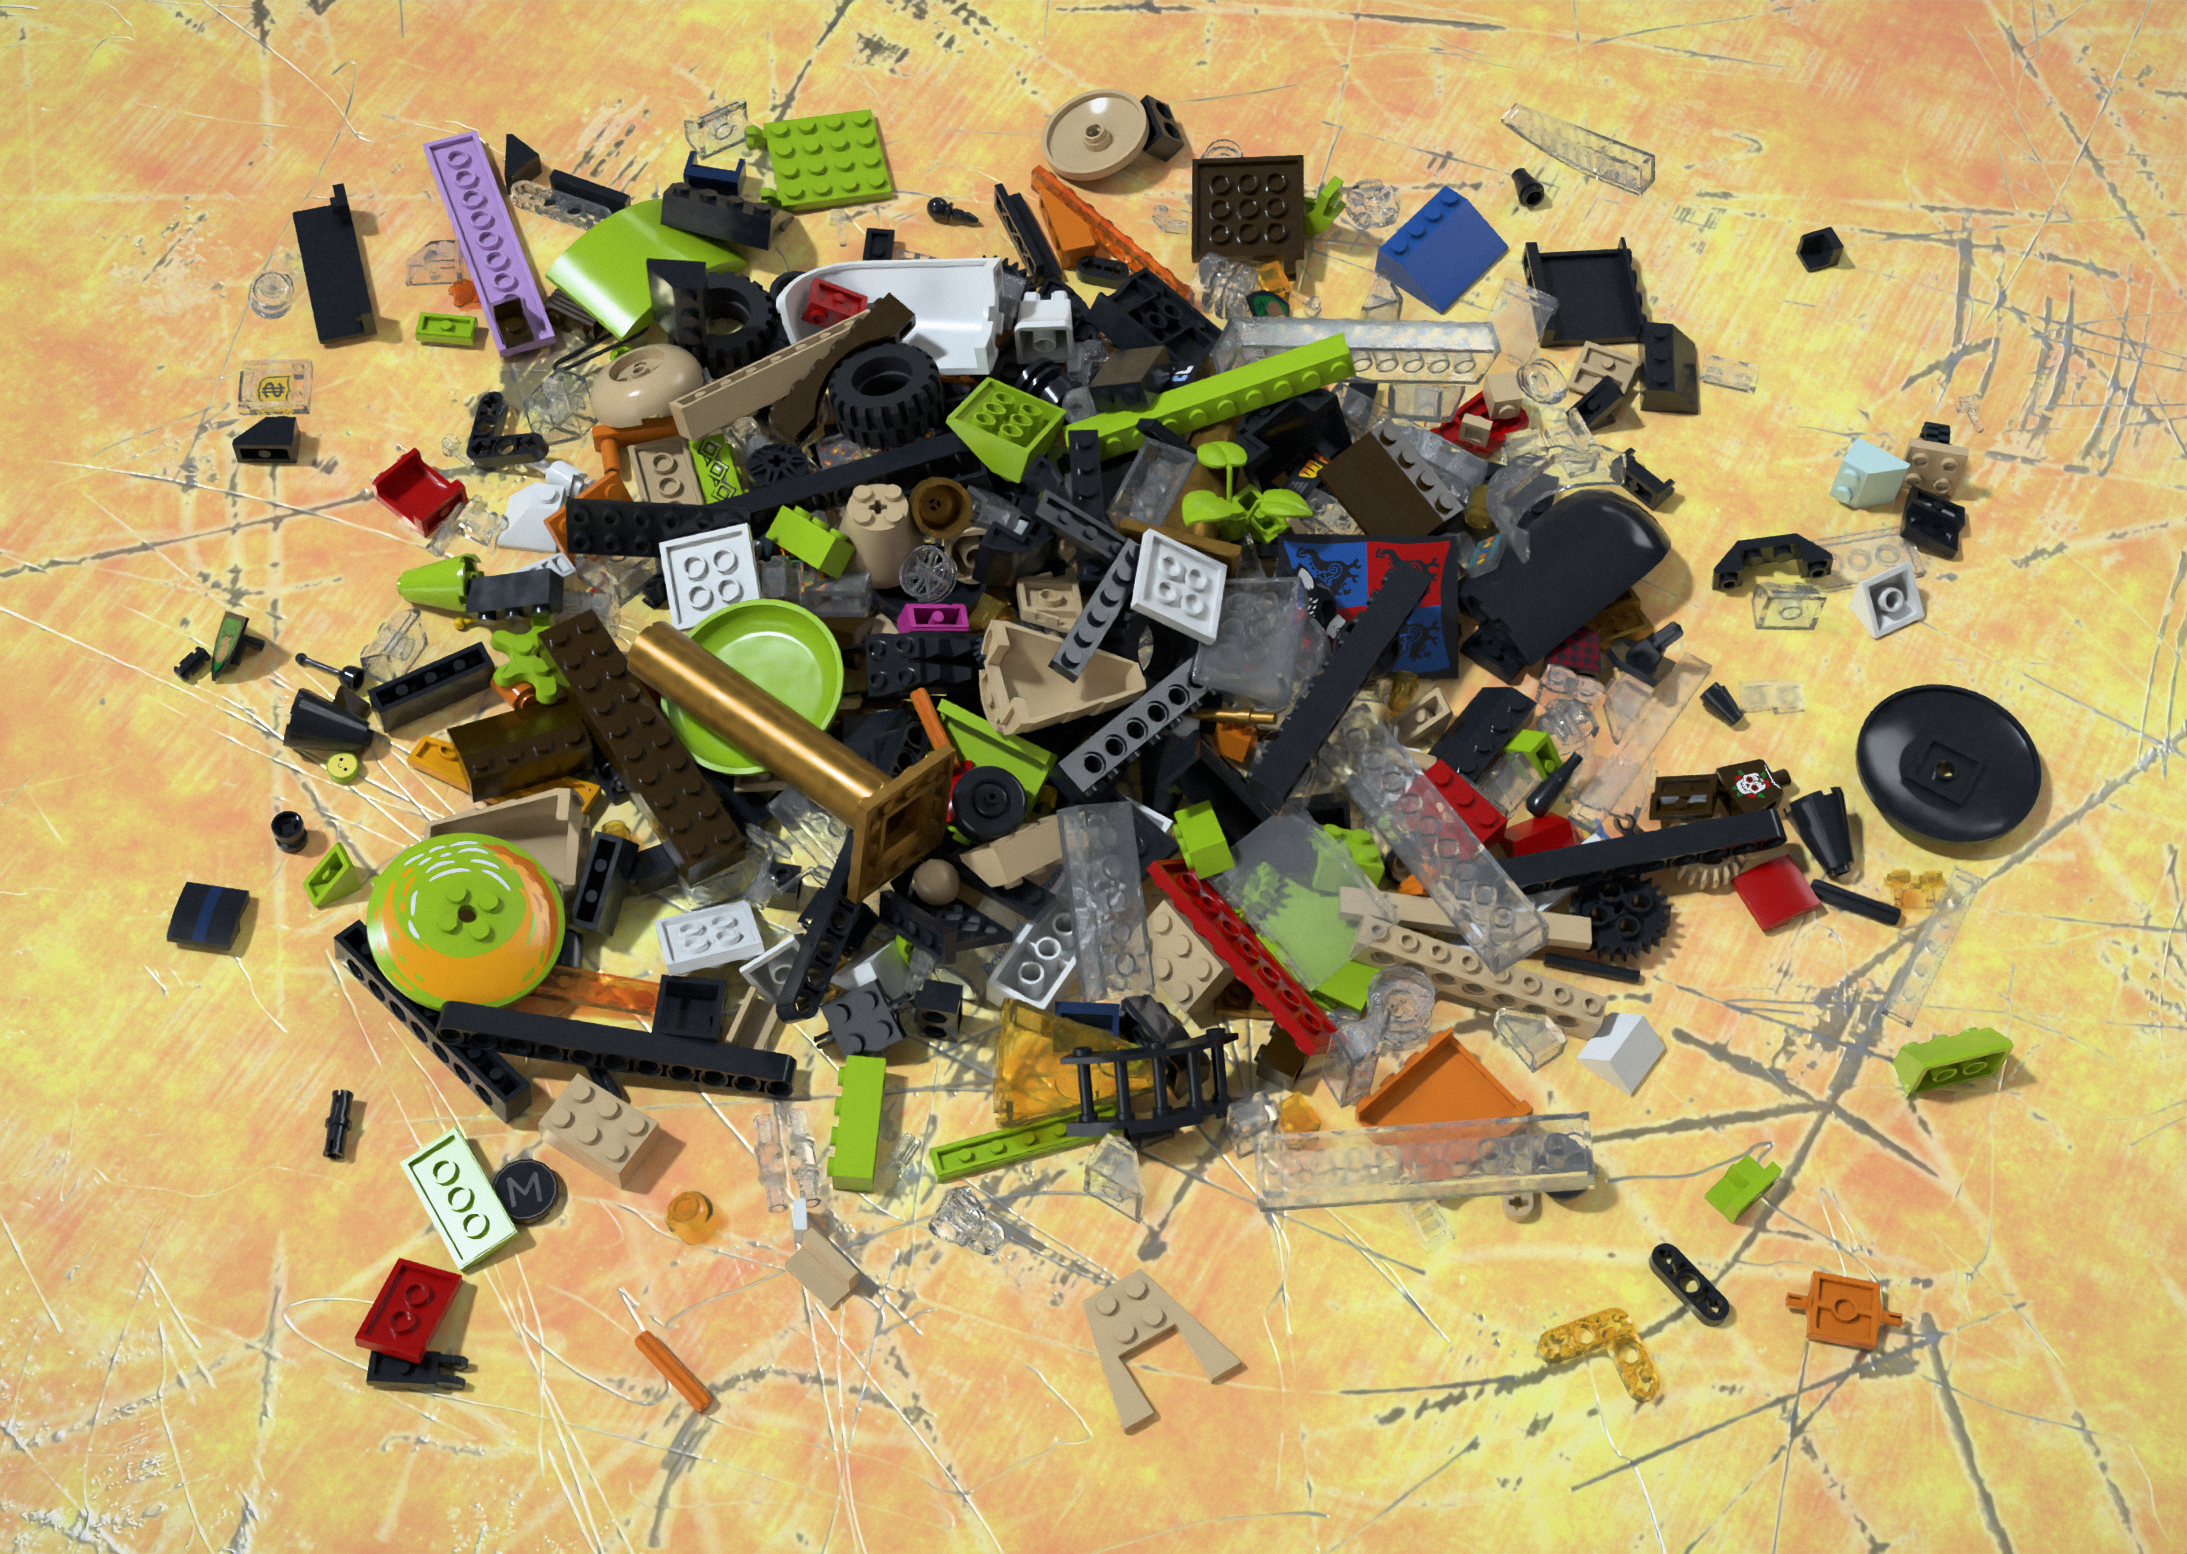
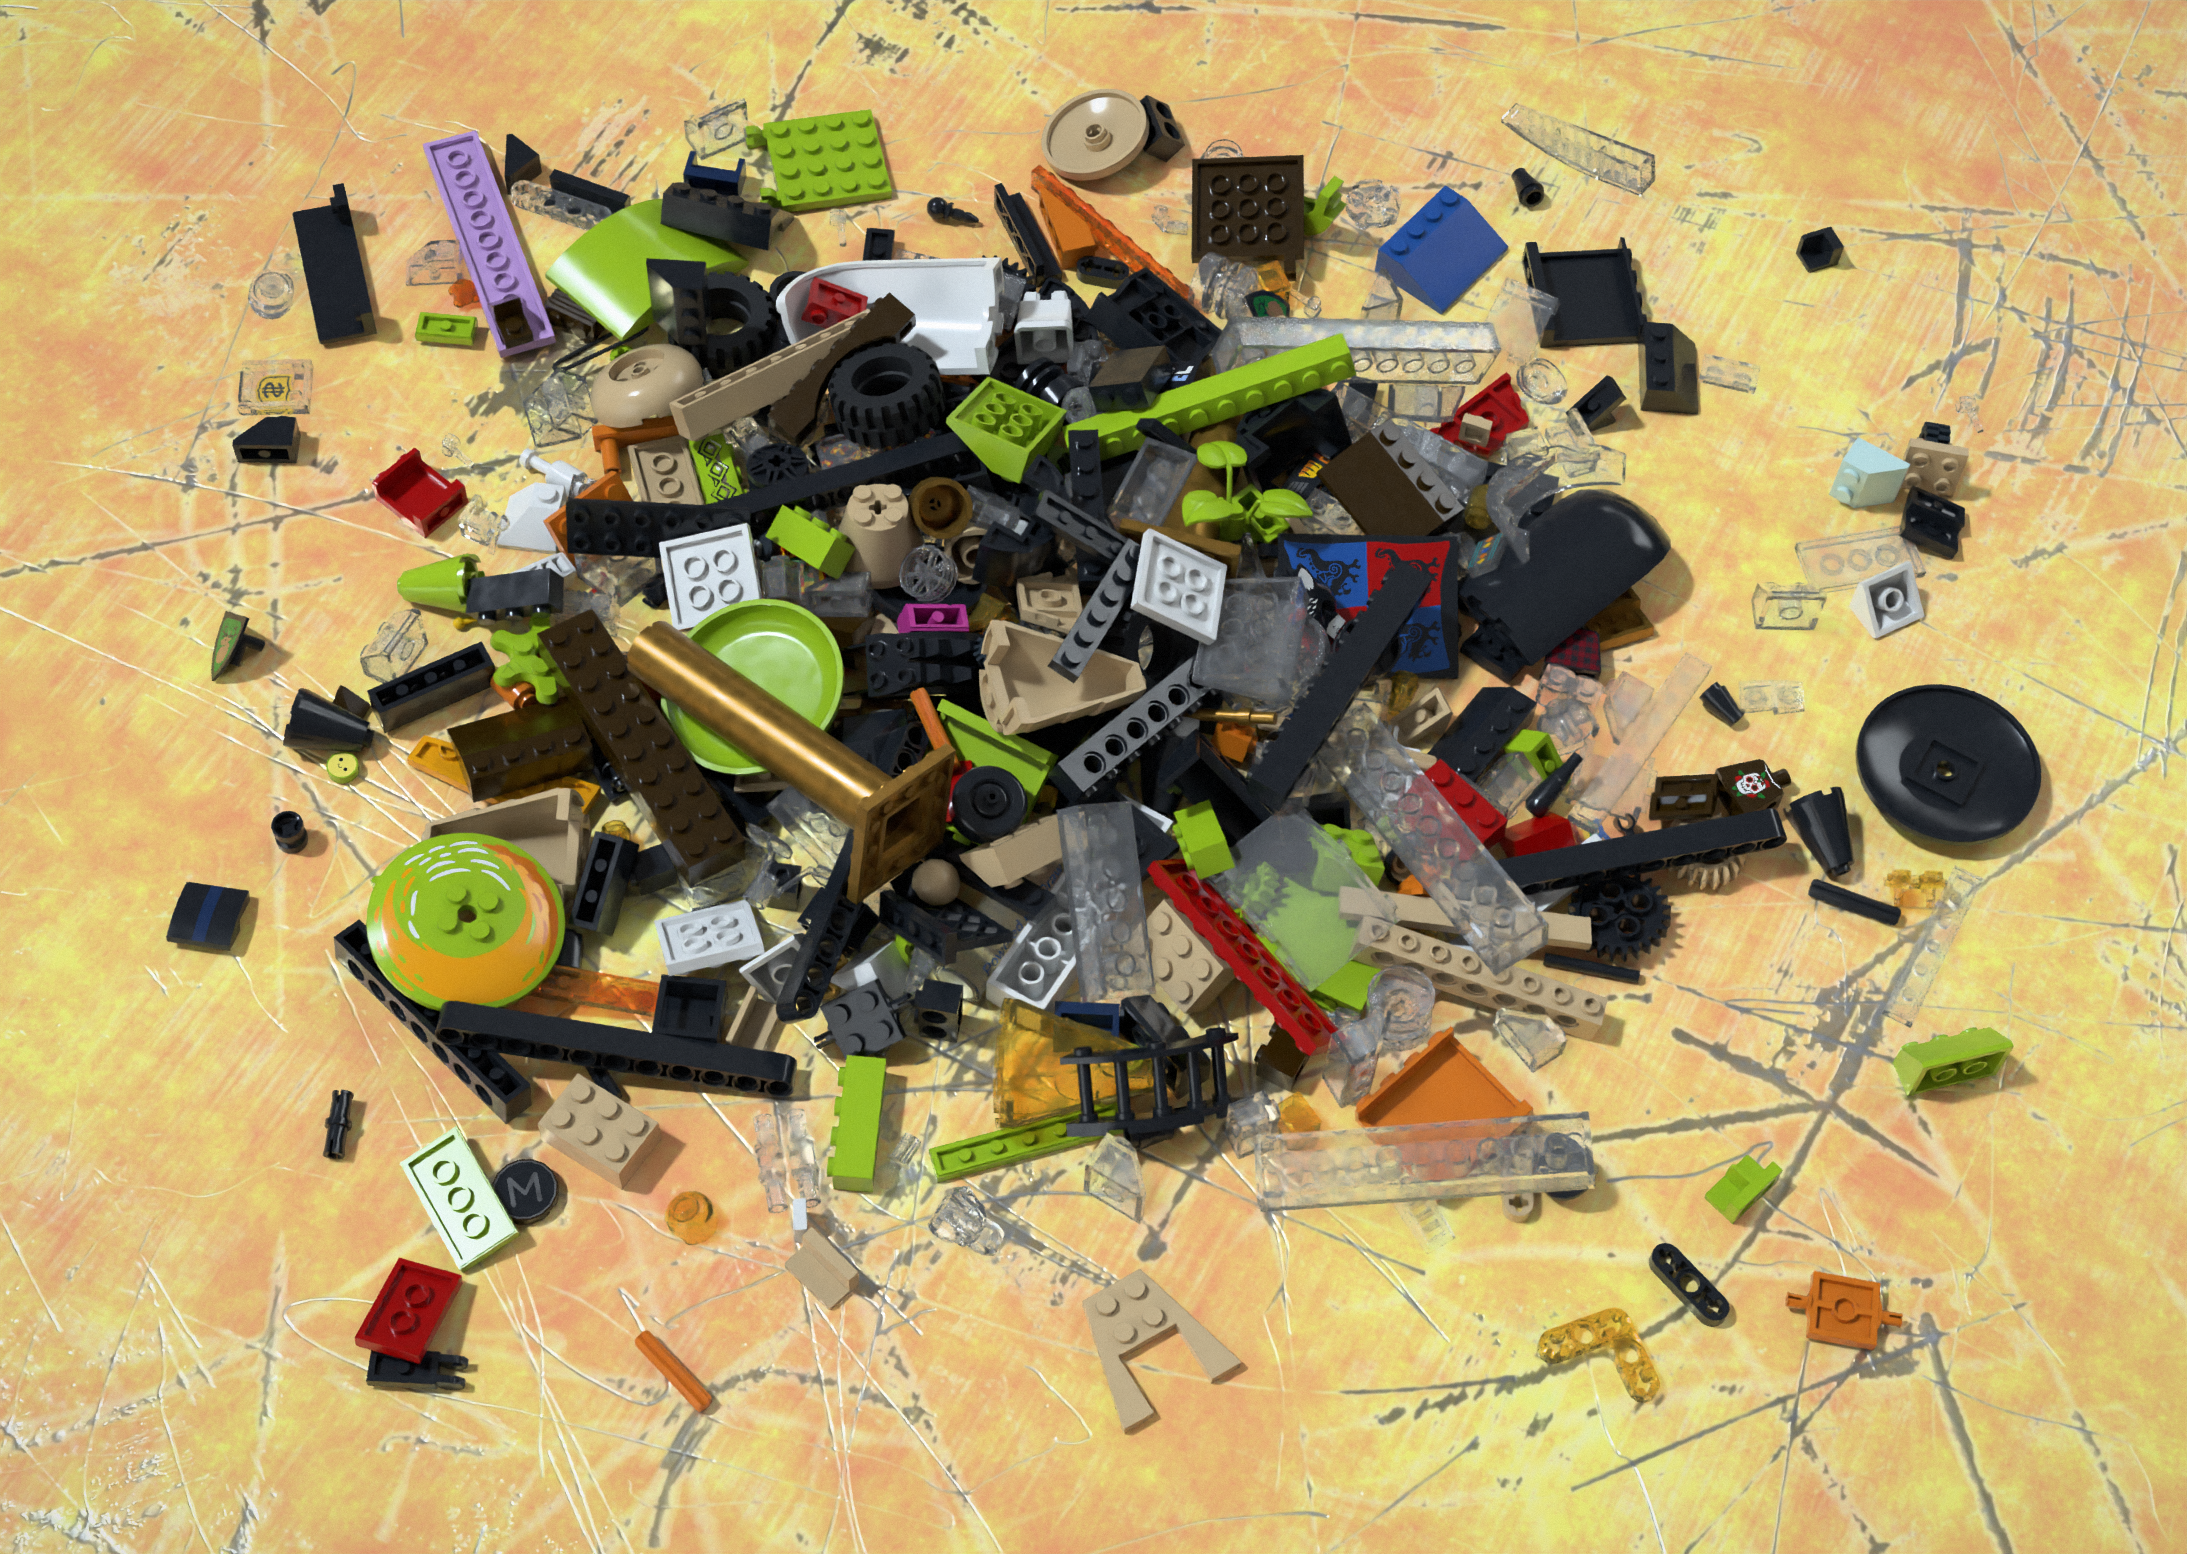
black piece [173,647,211,681] -> none
black hinge [295,653,365,692] -> none
lime slope [302,842,361,908] -> none
clear axle [426,502,471,558] -> none
black beam [466,391,549,468] -> none
pearl gold slope [1214,983,1275,1019] -> none
tan brick [1482,371,1523,420] -> none
tan slope [1566,340,1640,406] -> none
white slope [1576,1012,1665,1096] -> none
black piece [1606,621,1684,688] -> none
black hinge [1609,447,1676,511] -> none
black slope [1711,533,1833,590] -> none
red slope [1730,854,1822,932] -> none

